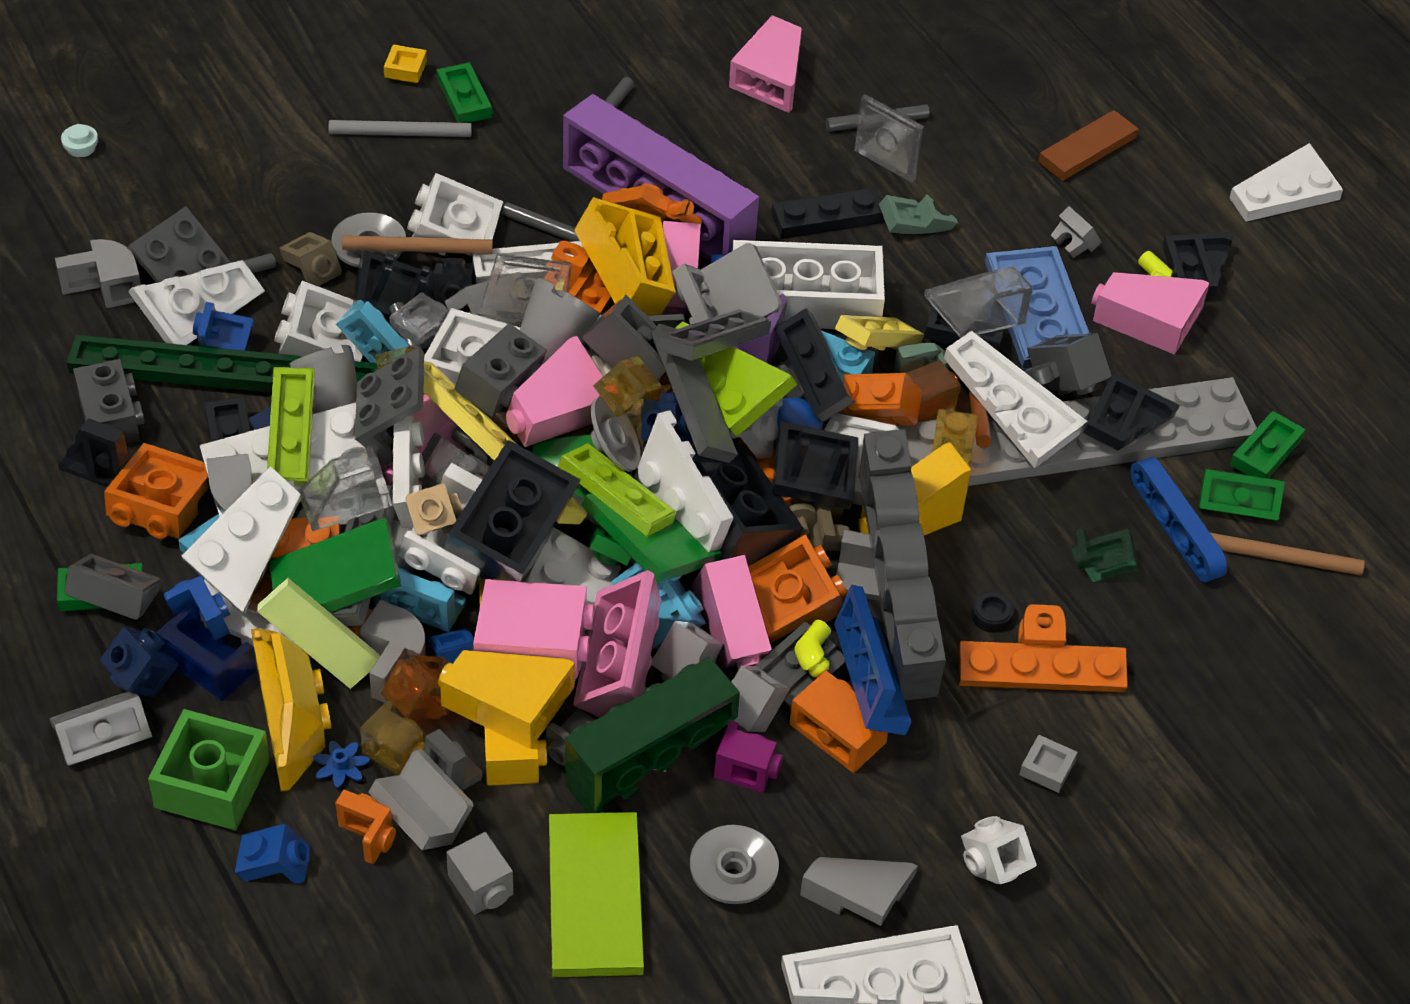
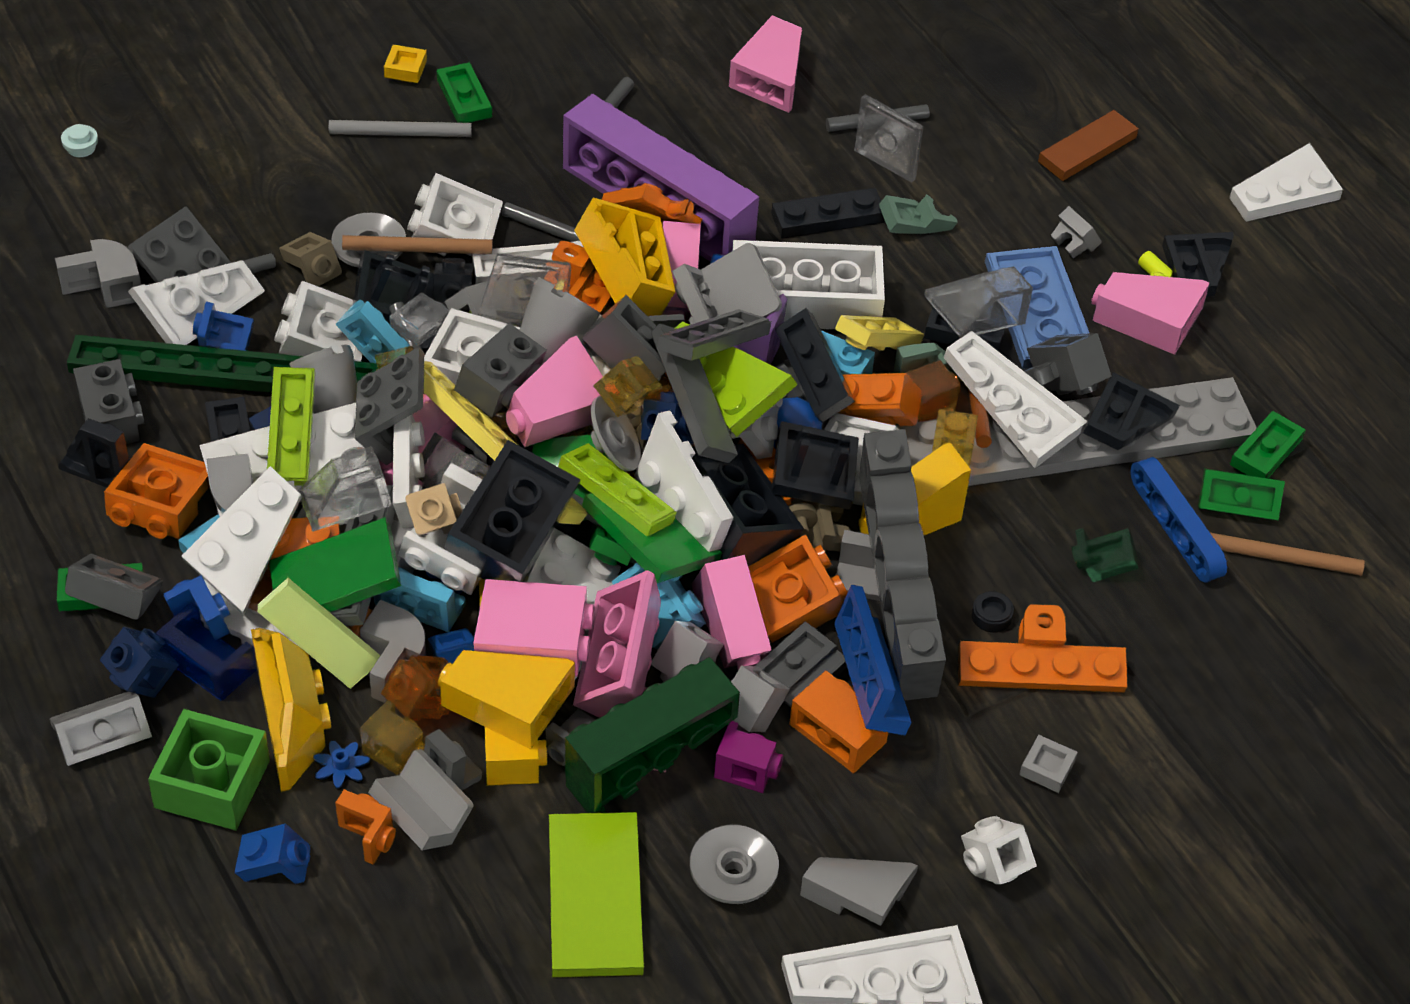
light grey brick [447,832,513,915] -> none
neon yellow arm [795,620,831,678] -> none

